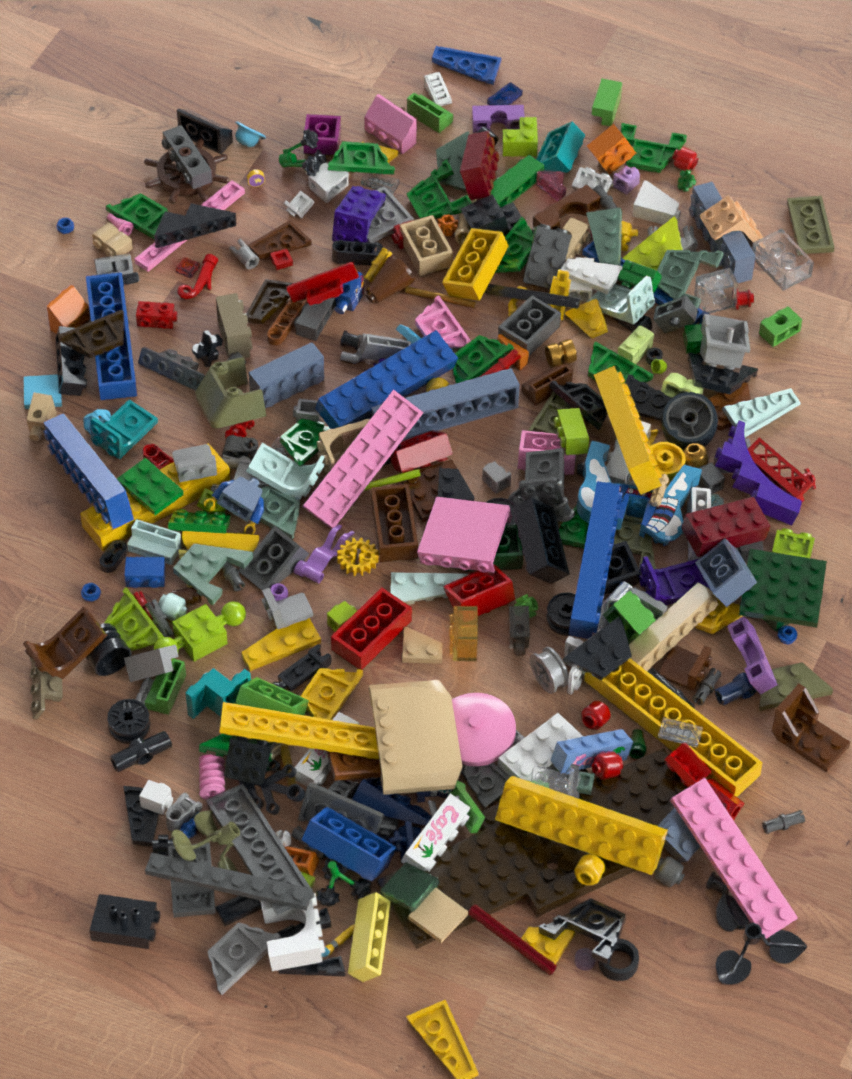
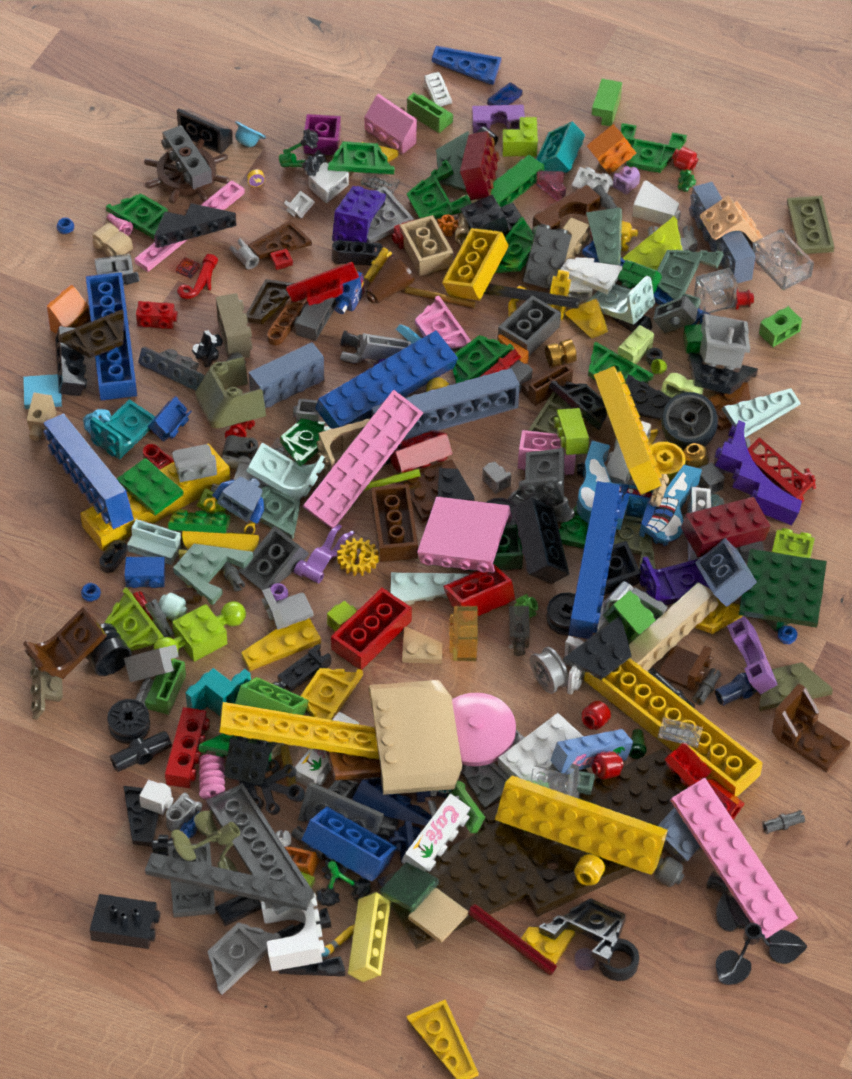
none -> blue hinge [148,396,192,441]
none -> red brick [165,707,210,789]
none -> dark grey brick [511,360,533,393]

